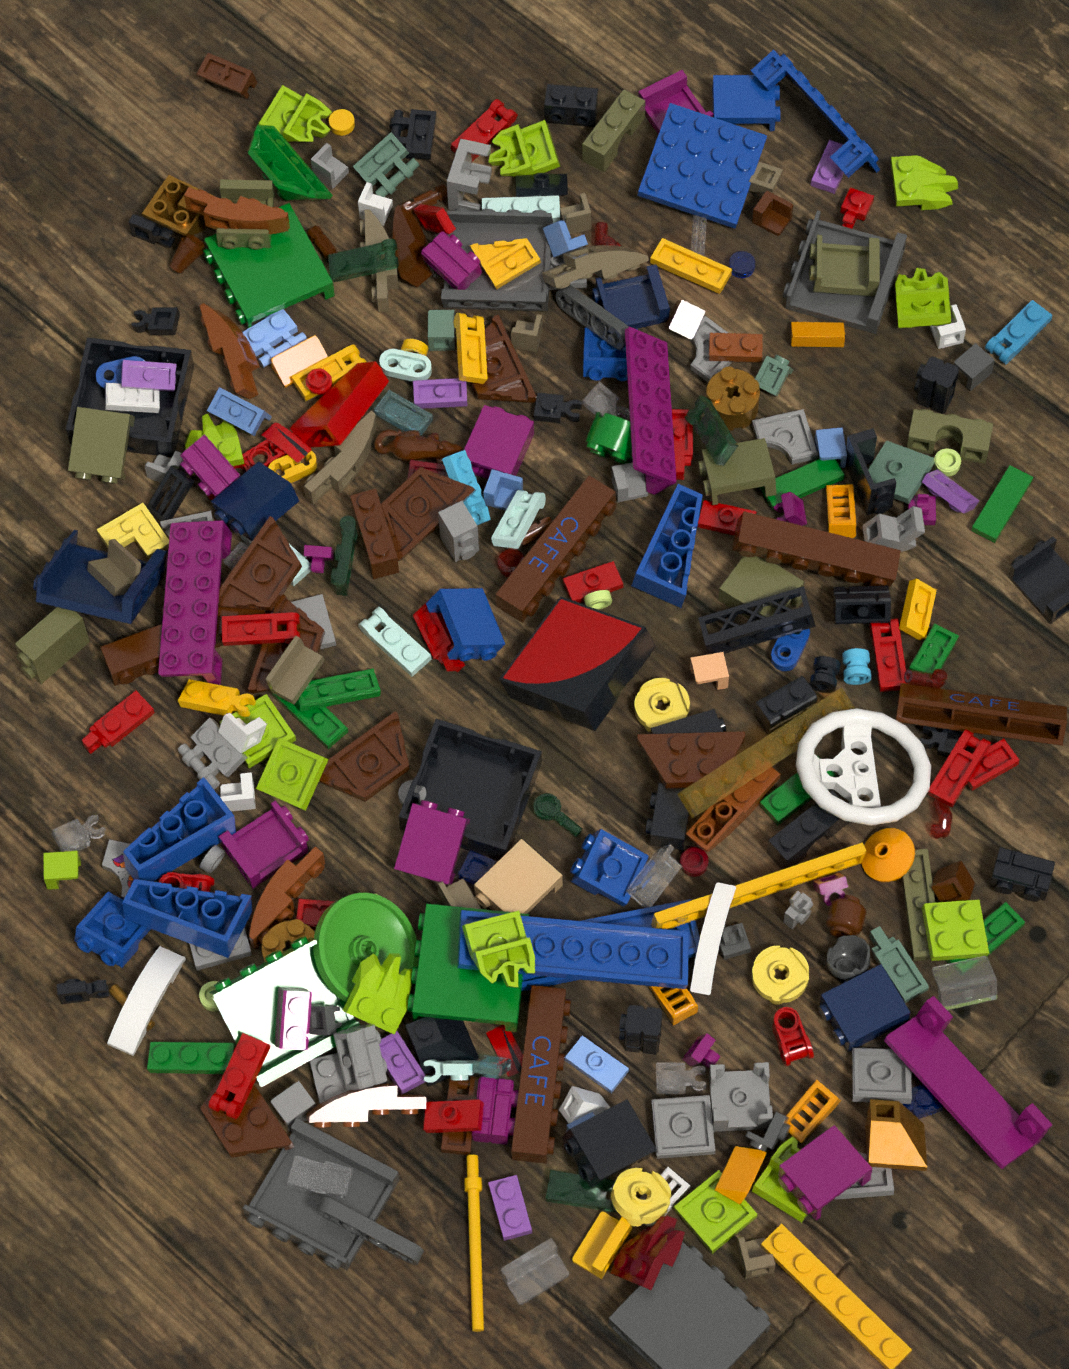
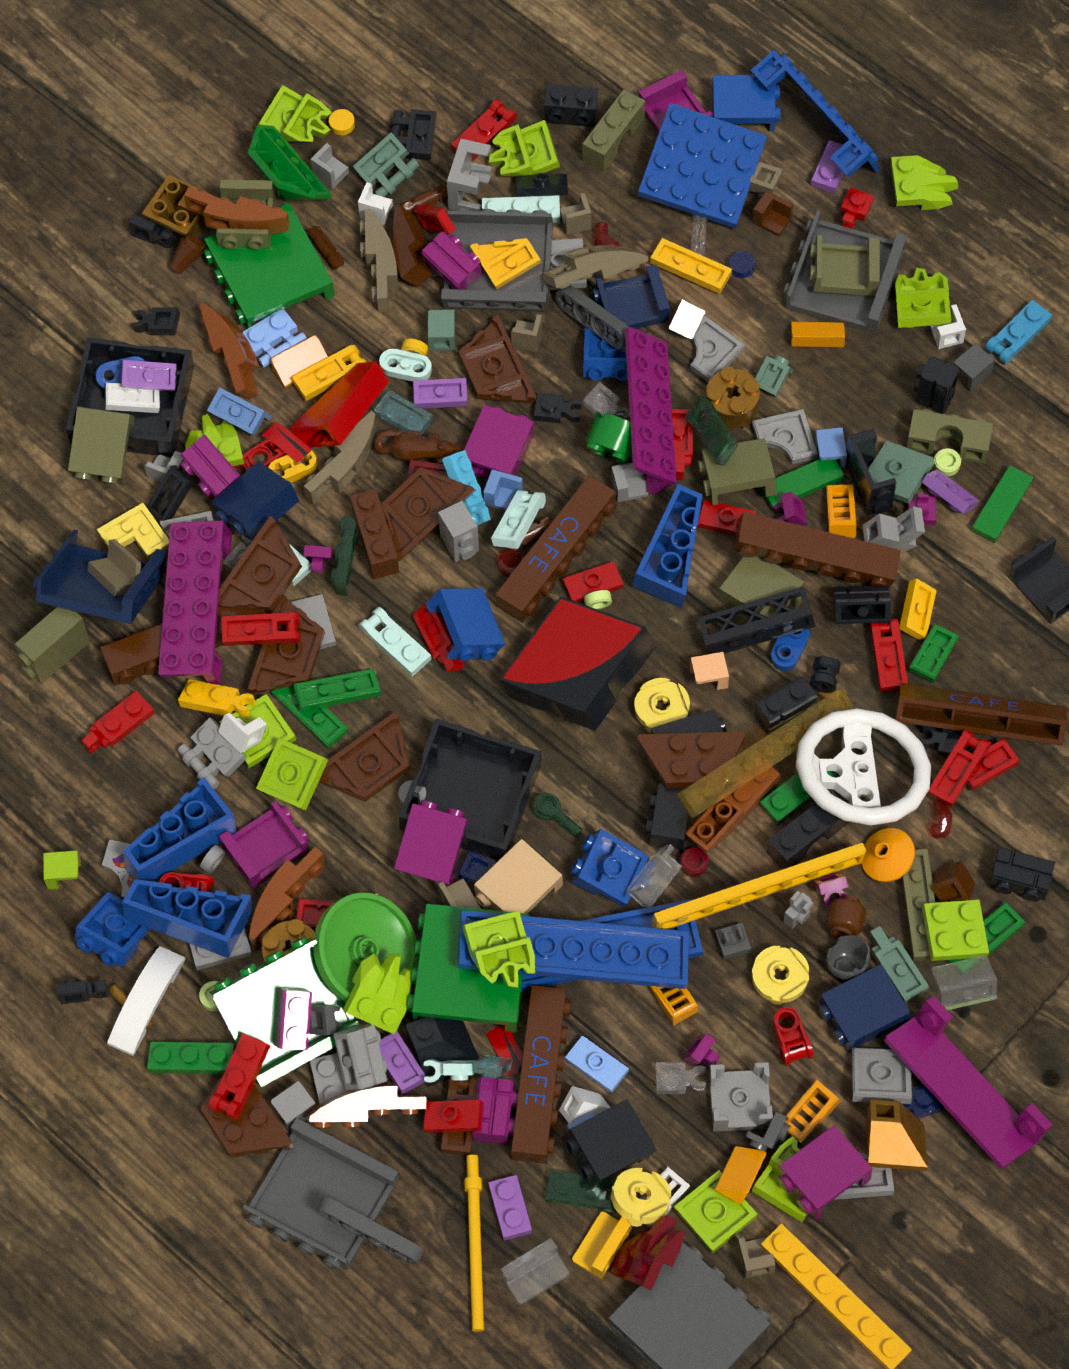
clear plate [52,815,106,852] -> none
reddish brown hinge [196,53,258,99] -> none
white panel [220,772,256,811] -> none
dark tan panel [266,636,325,705] -> none
clear slope [286,1155,353,1198] -> none
red plate [306,368,332,394] -> none
clear green plate [328,239,399,282] -> none
yellow plate [454,313,488,384] -> none
medium blue panel [543,220,588,257] -> none
black brick [619,1005,663,1055] -> none
light grey plate [651,1095,715,1159] -> none
white sticker [690,883,736,995] -> none
dark orange plate [709,333,763,362] -> none
medium azure wheel [842,648,871,685] -> none
clear red arm [904,669,948,688] -> none

